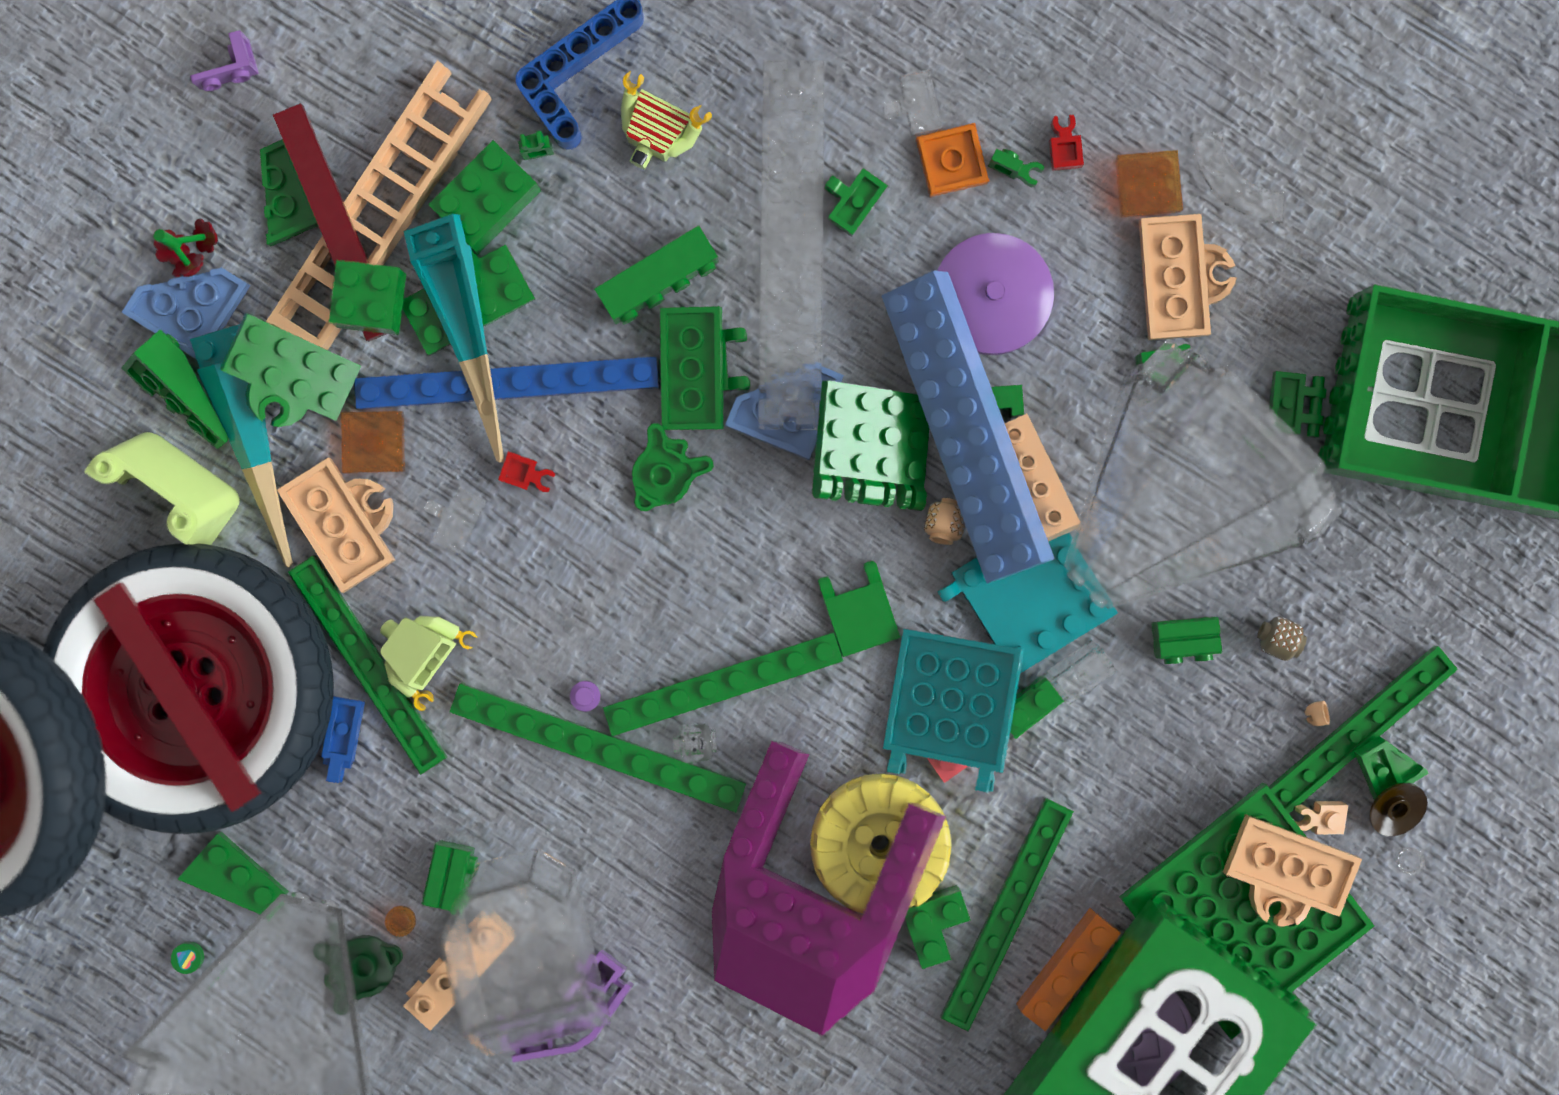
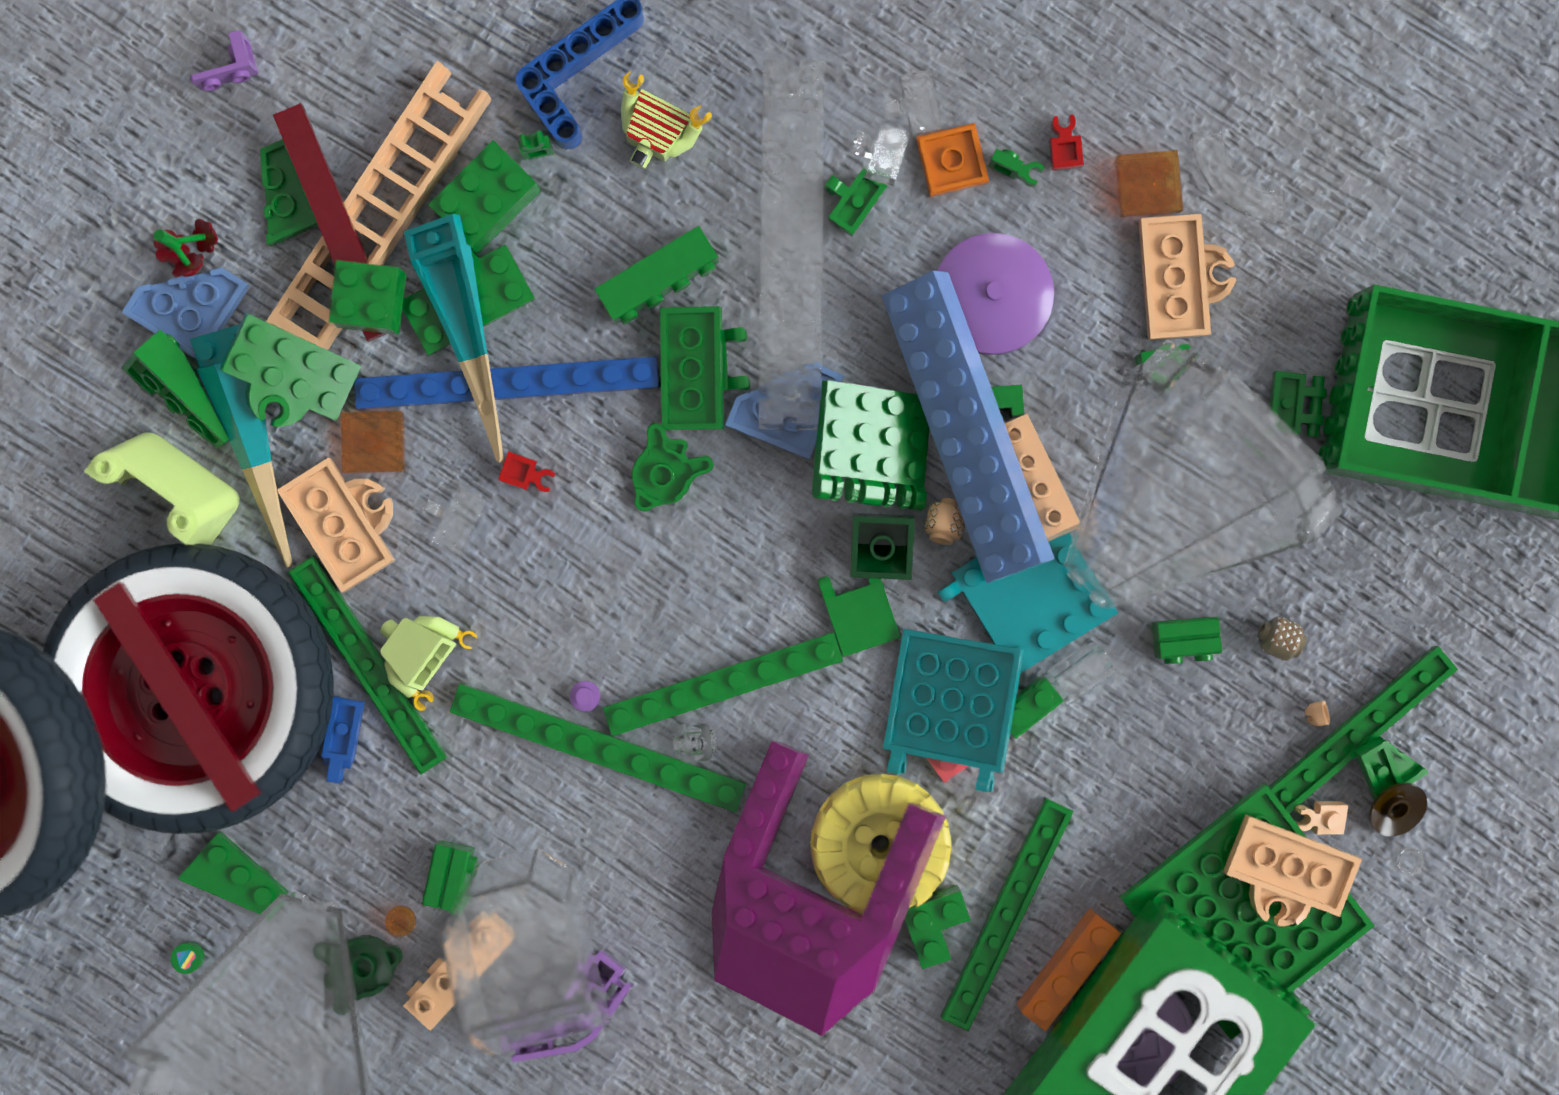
none -> dark green slope [850,513,915,580]
none -> clear plate [851,123,911,187]

